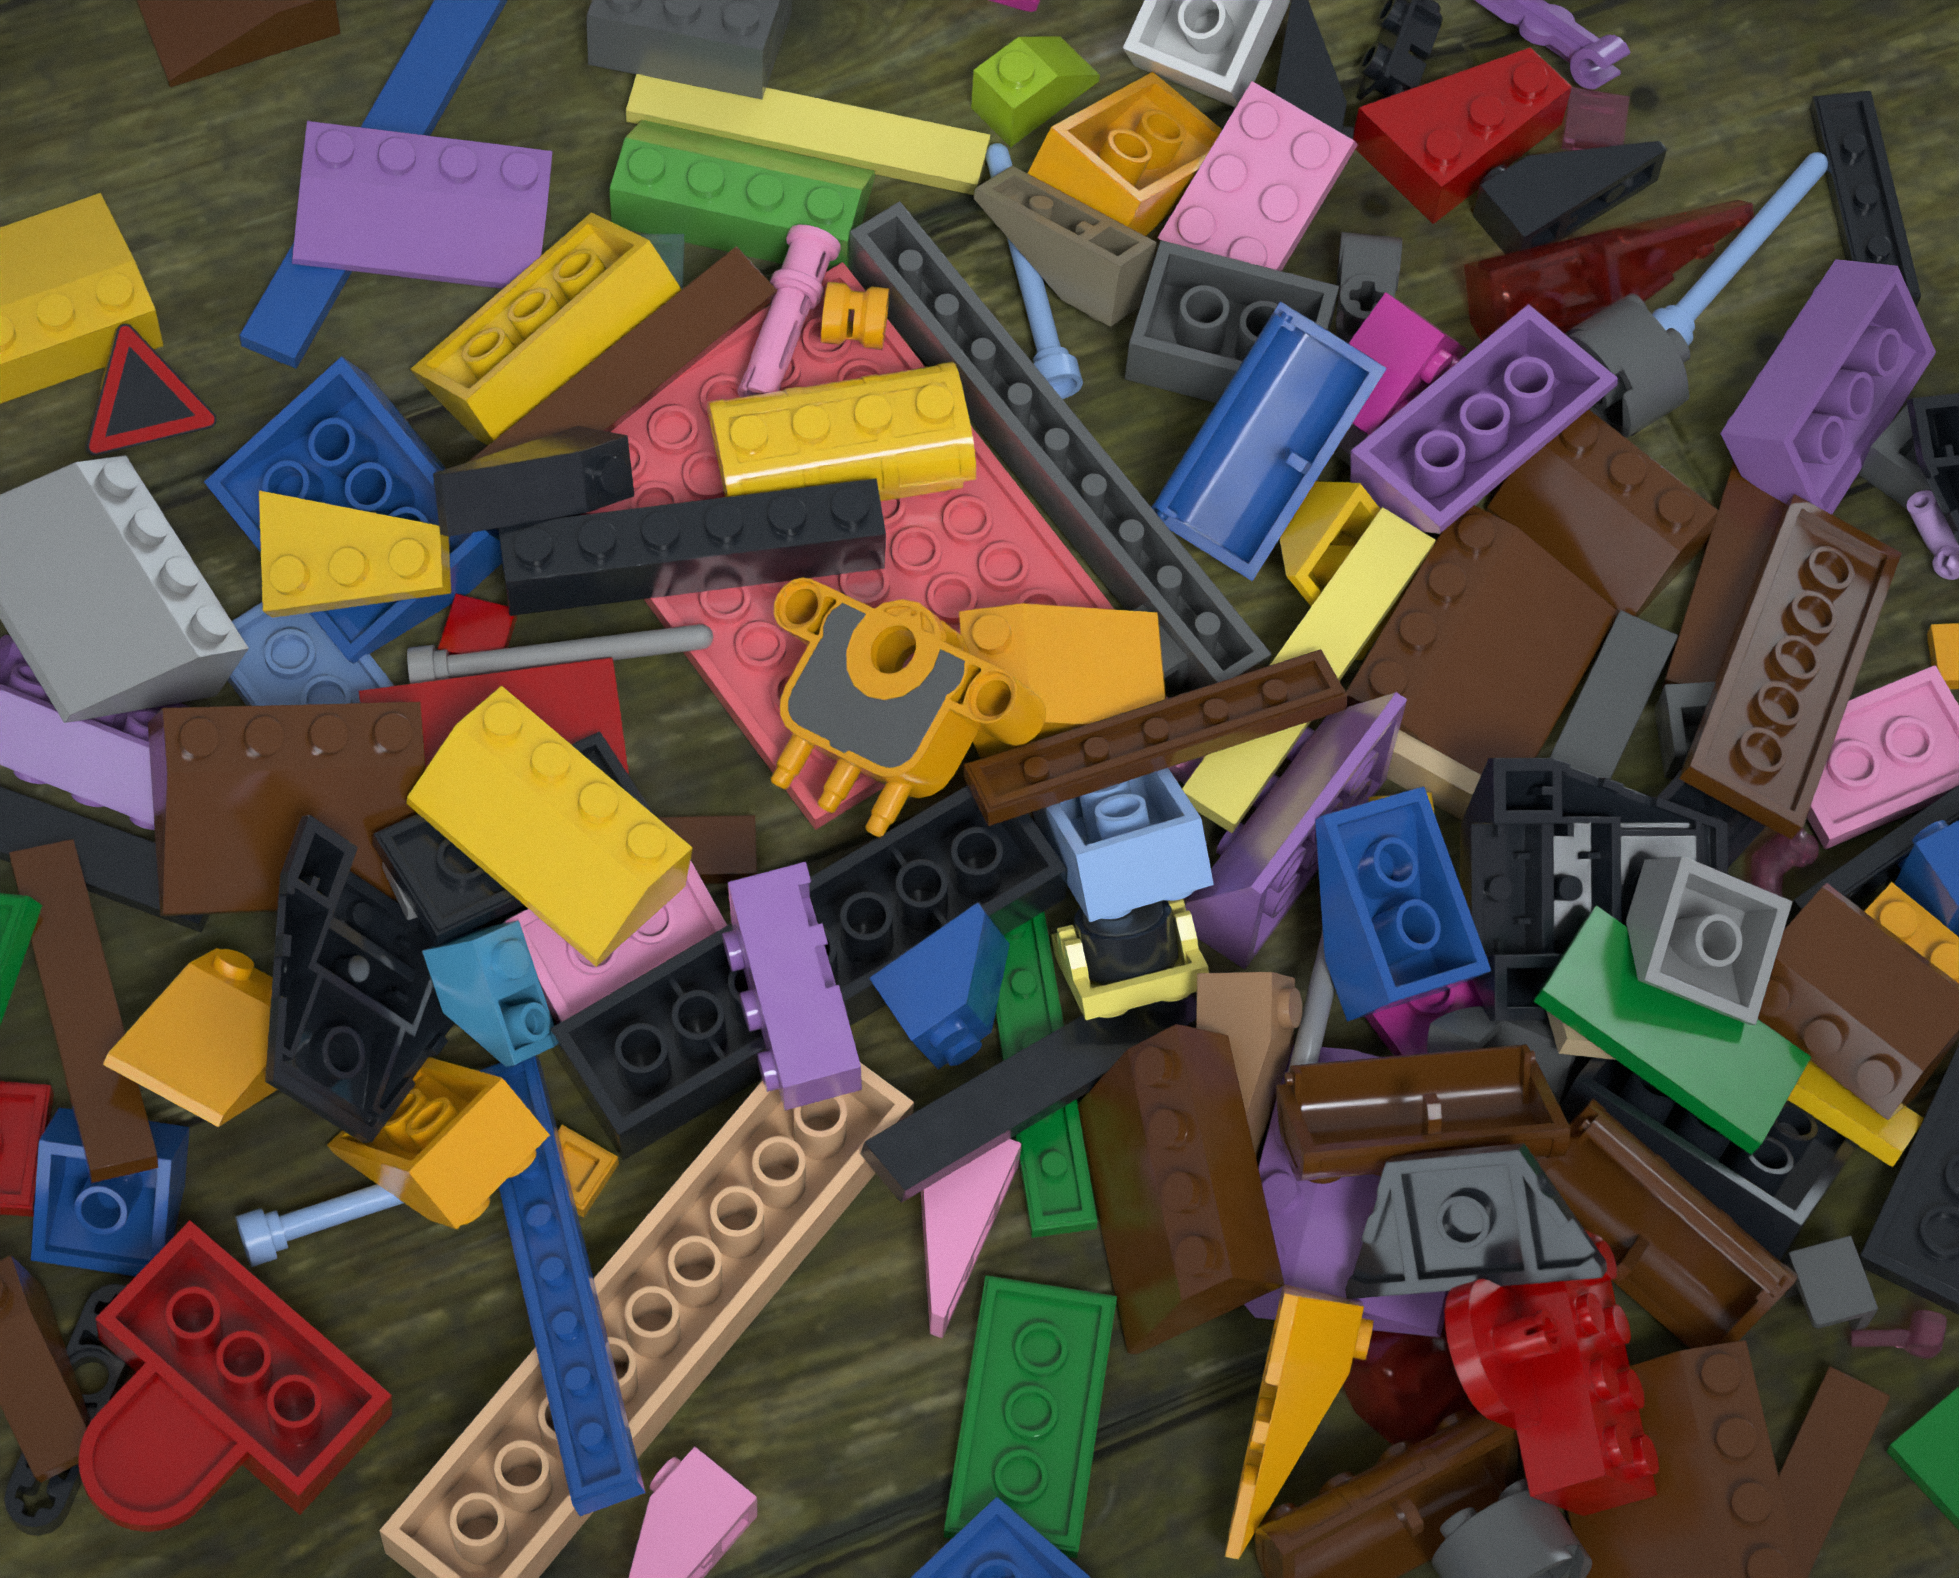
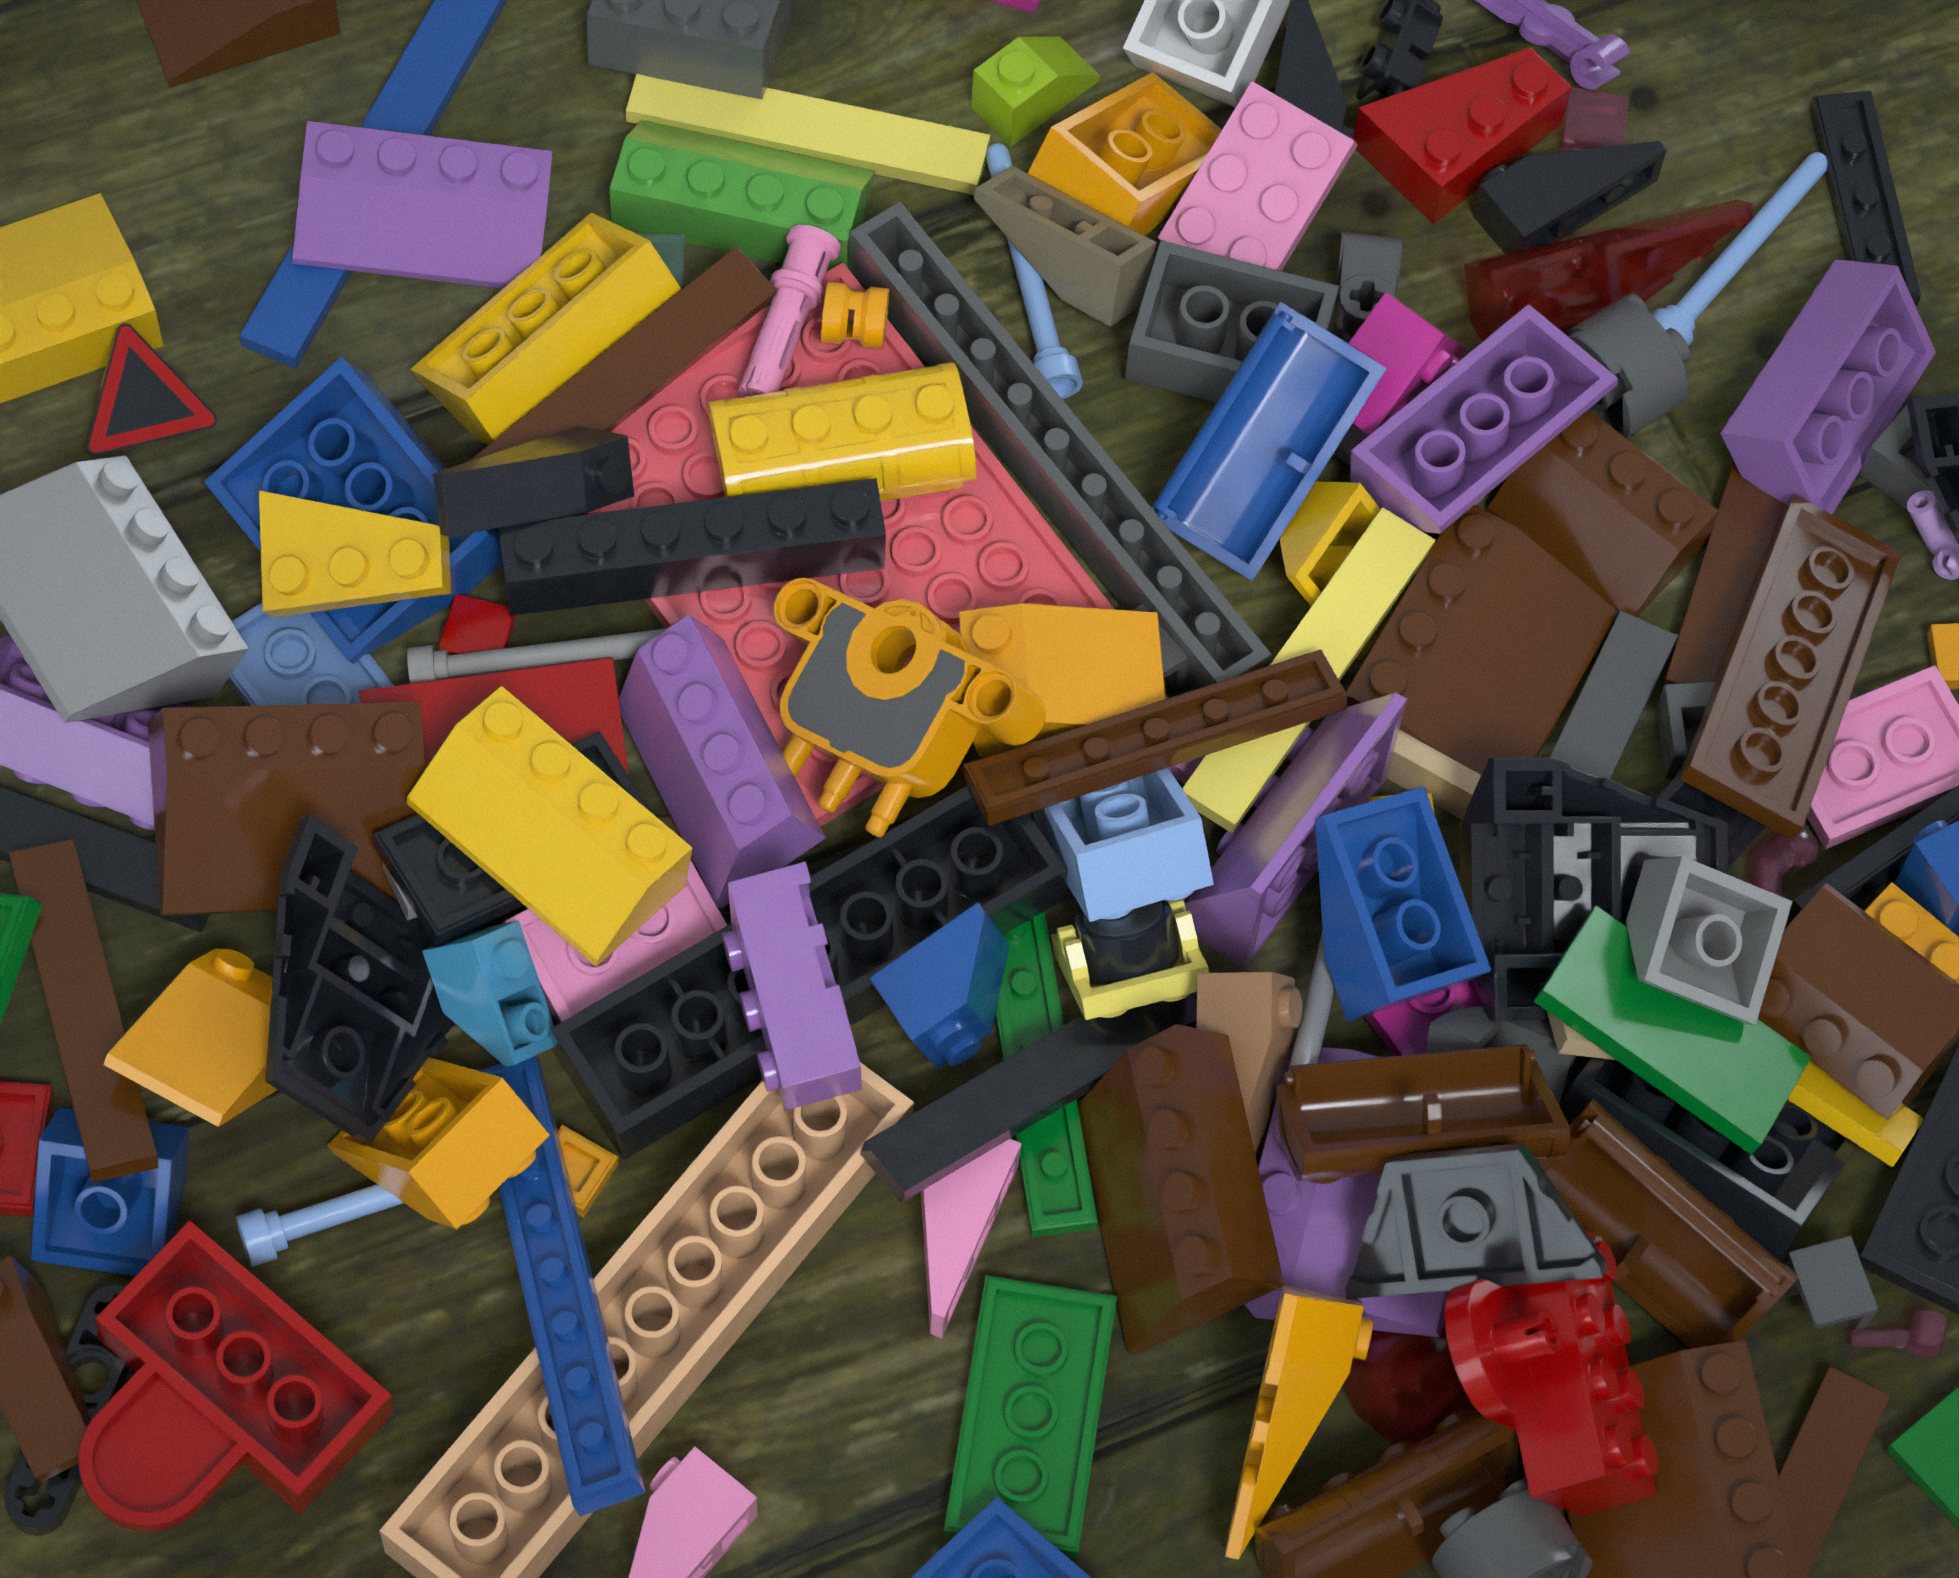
none -> medium lavender slope [619,614,826,909]

